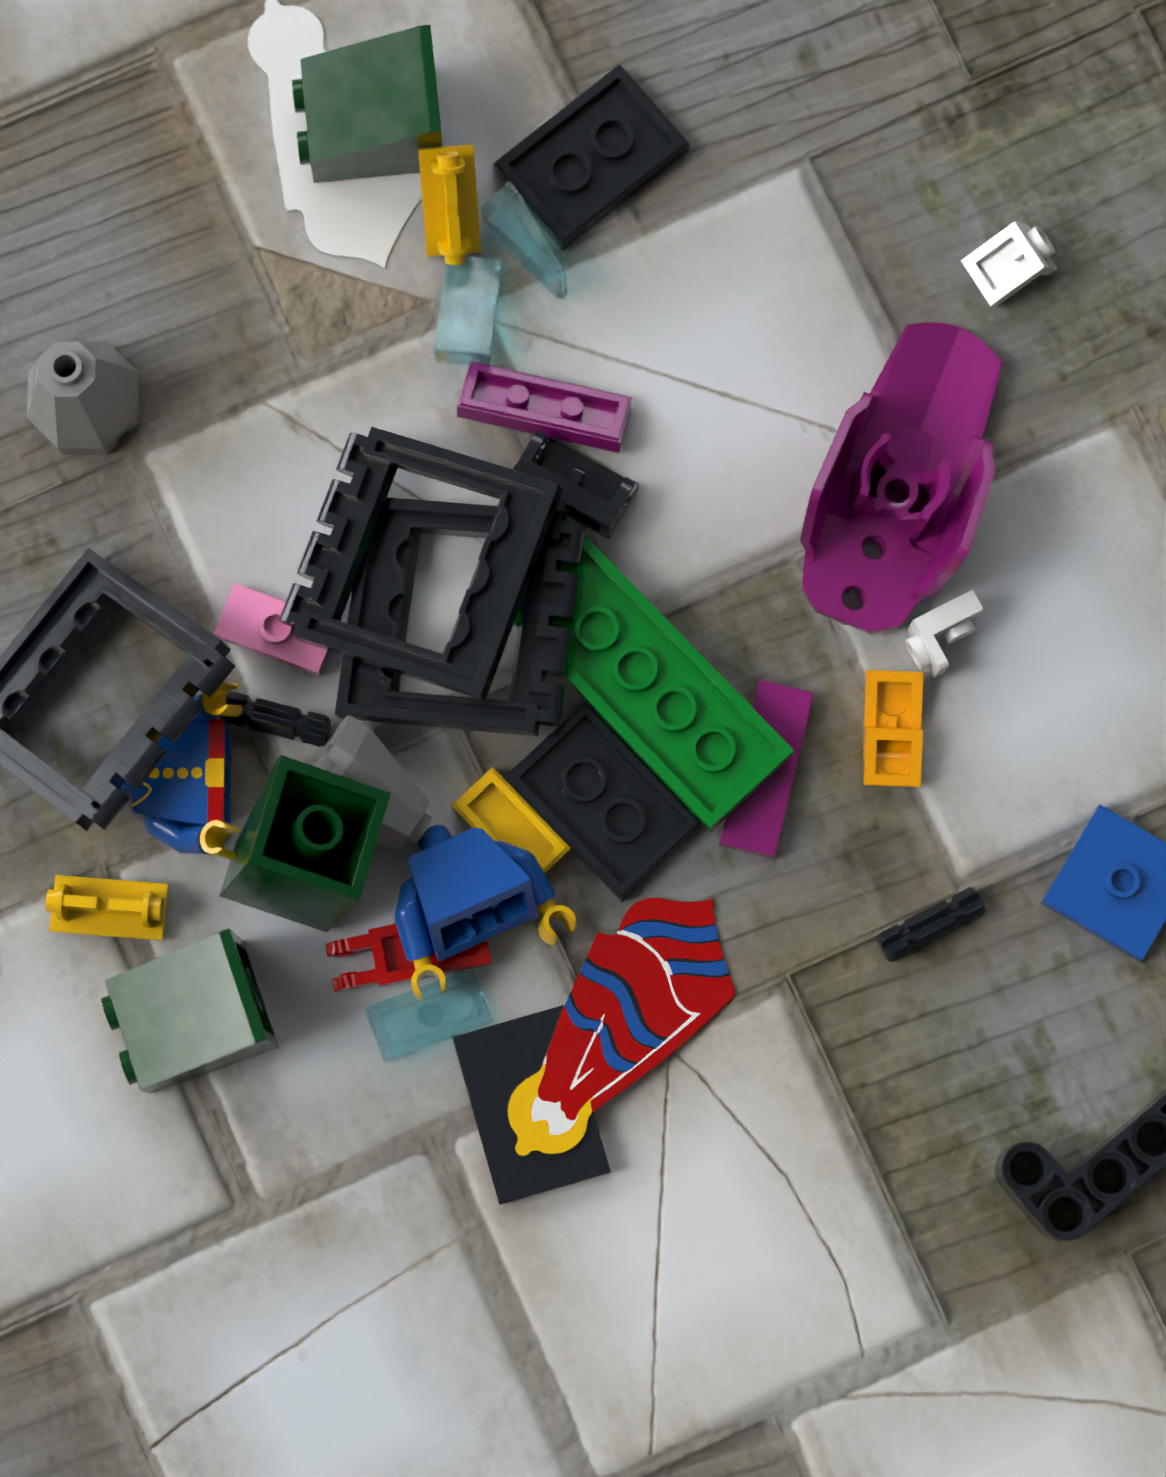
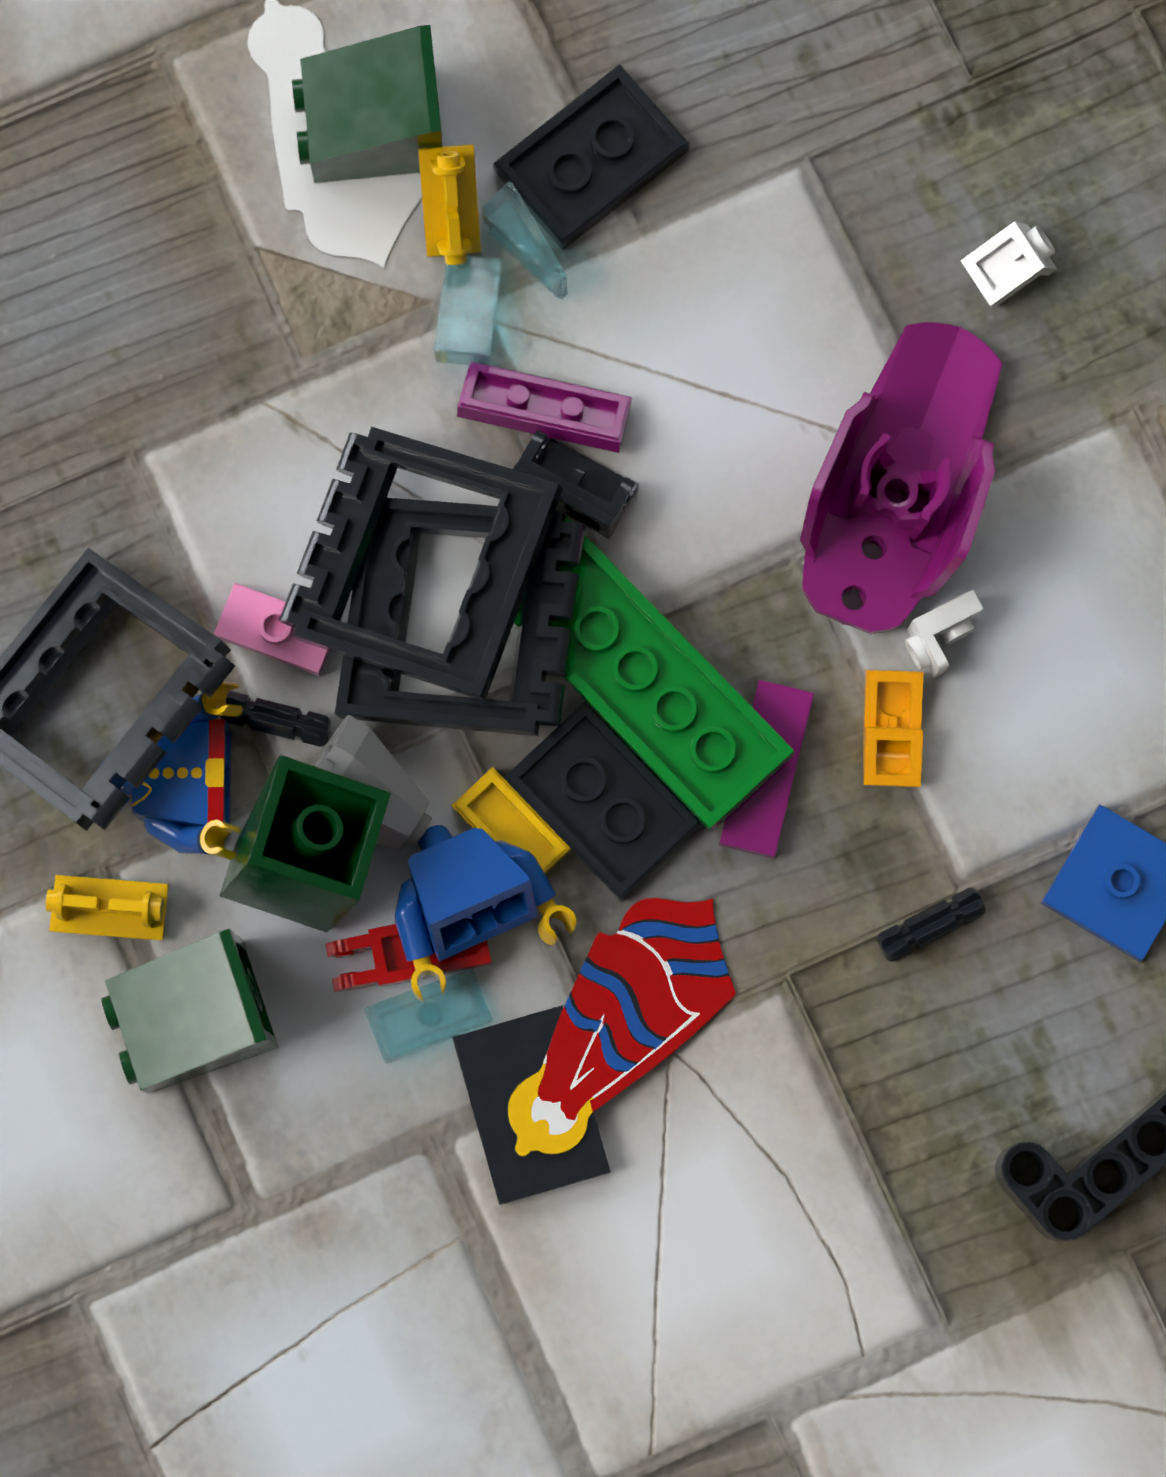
light grey cone [26,341,142,454] -> none

